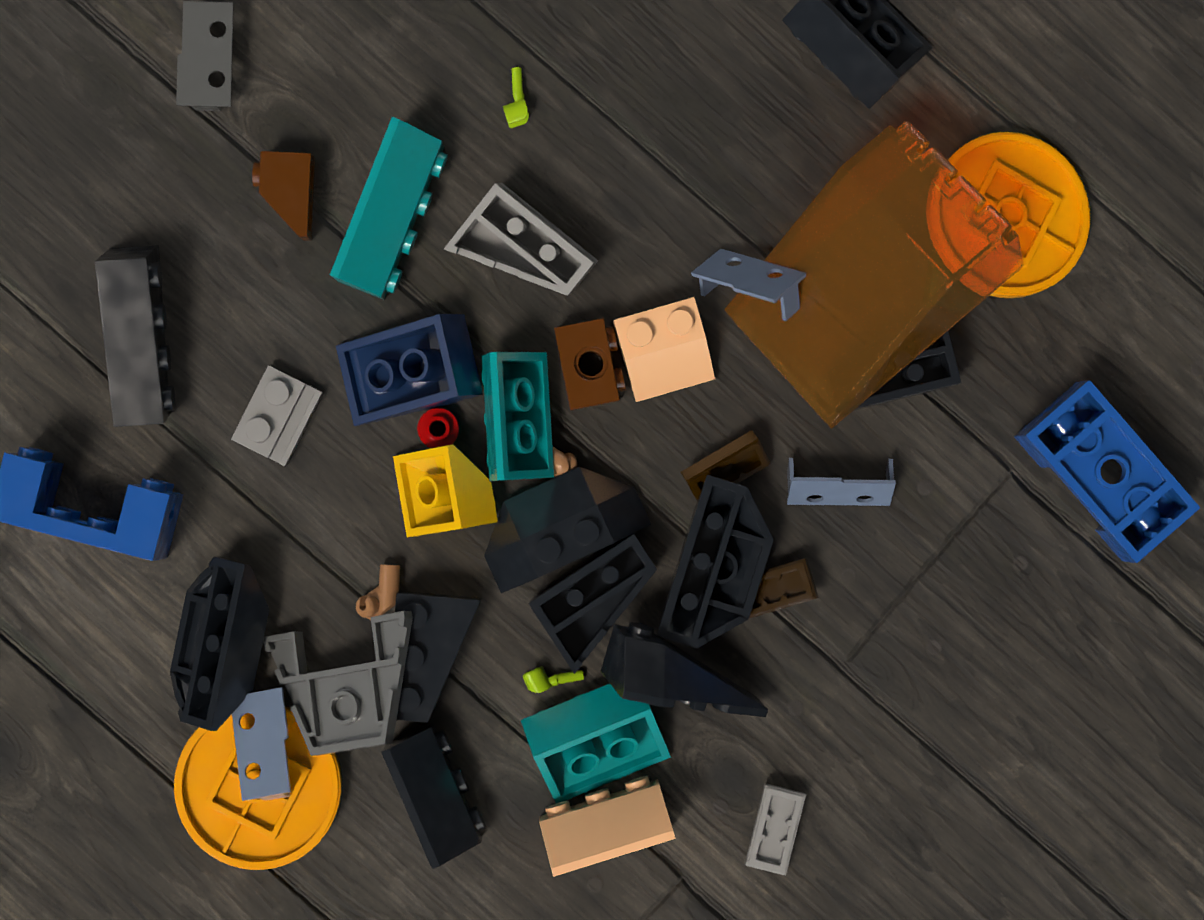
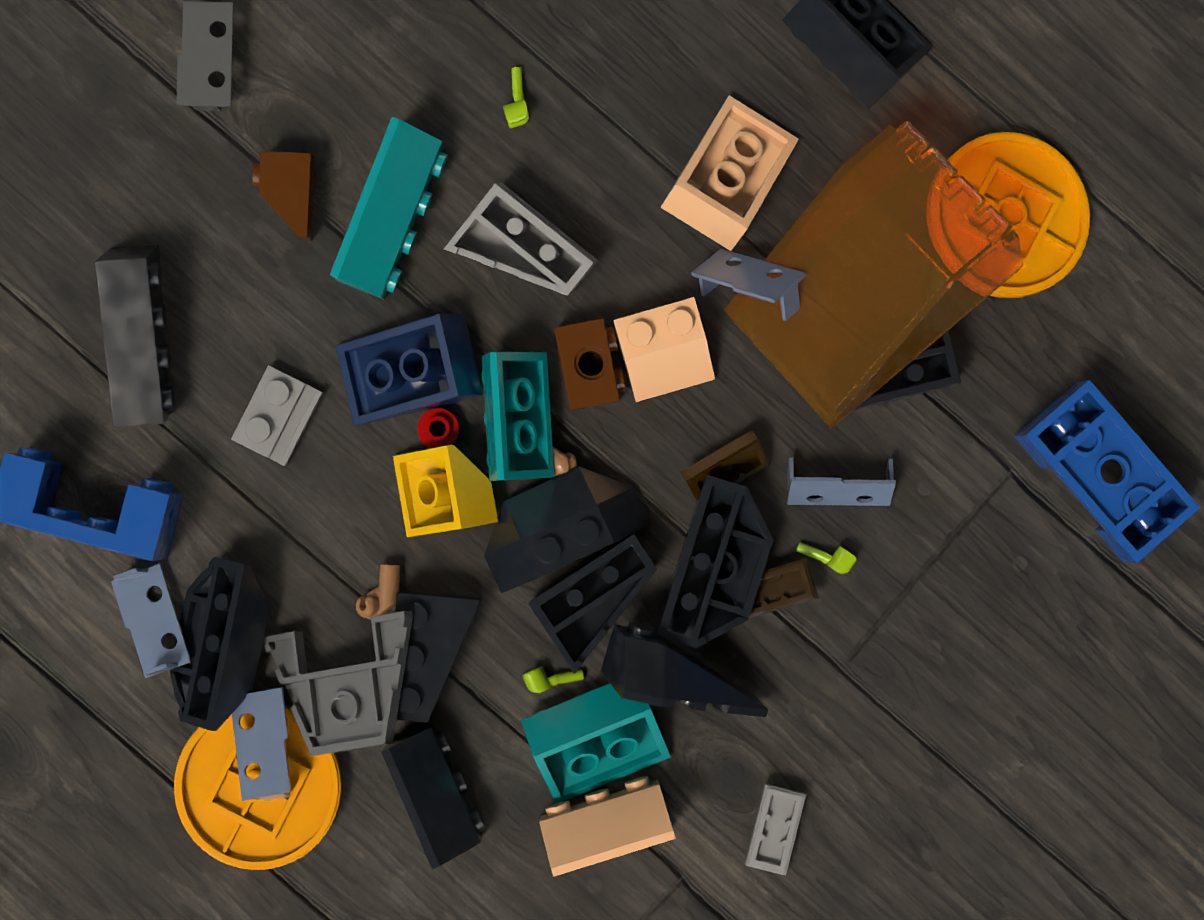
none -> sand blue piece [111,564,192,678]
none -> light nougat slope [661,95,799,251]
none -> lime hand [796,542,857,574]

